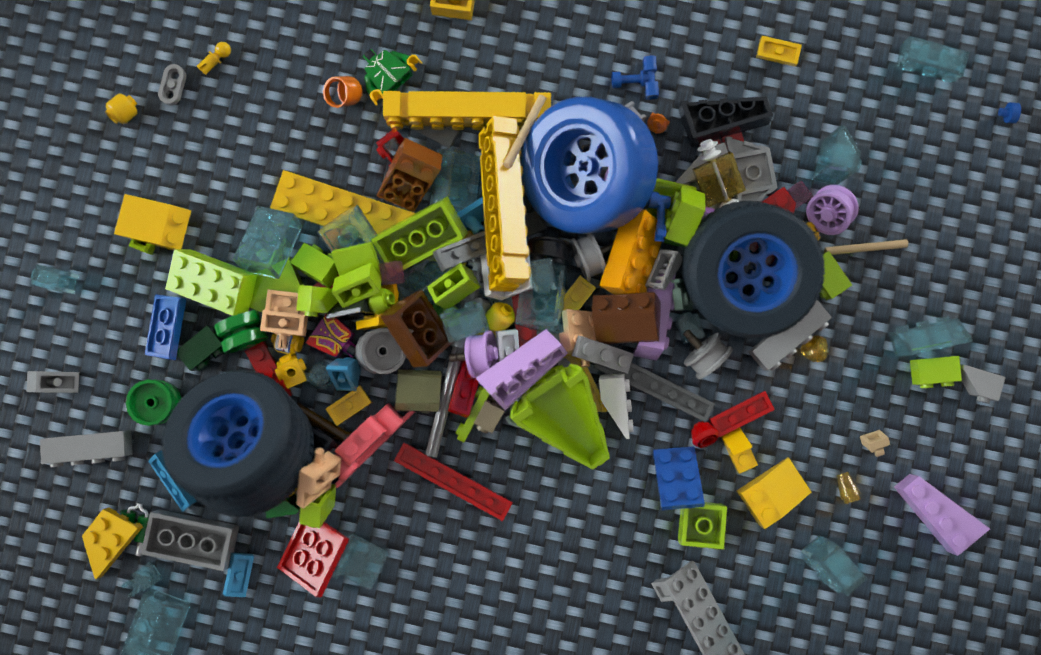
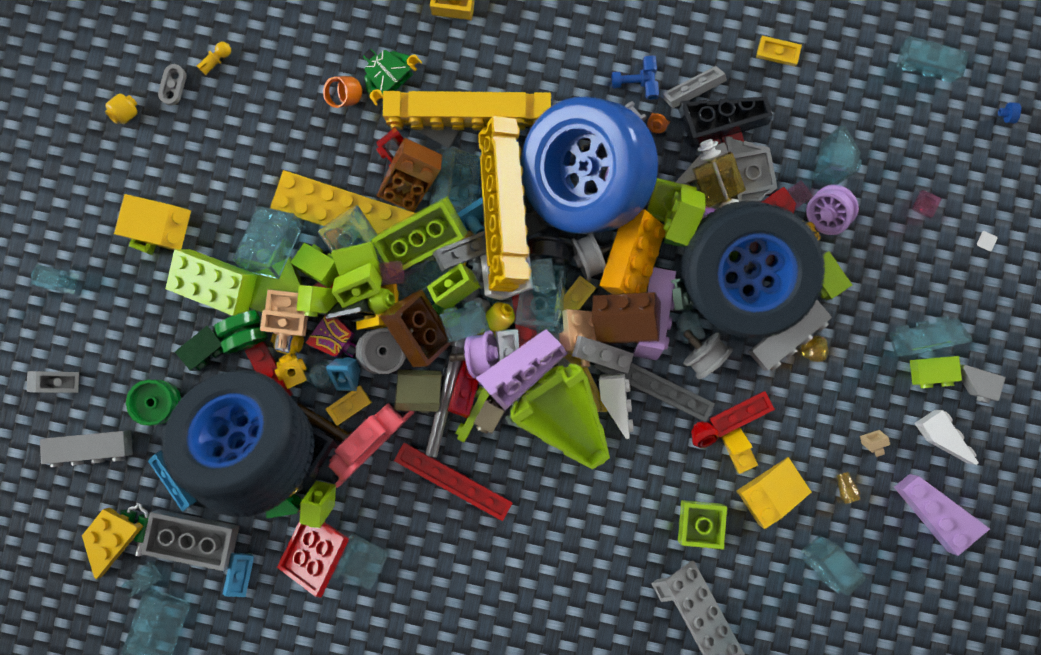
blue tile [145,294,186,360] -> none
light nougat plate [296,448,342,508] -> none
tan bar [503,95,546,168] -> none
light grey slope [645,249,683,290] -> none
blue brick [647,192,671,242] -> none
blue plate [653,446,705,510] -> none
tan bar [824,239,908,255] -> none
none -> light grey plate [662,66,727,108]
none -> clear pink plate [911,190,941,218]
none -> white slope [914,410,979,465]
none -> white sticker [977,231,997,251]

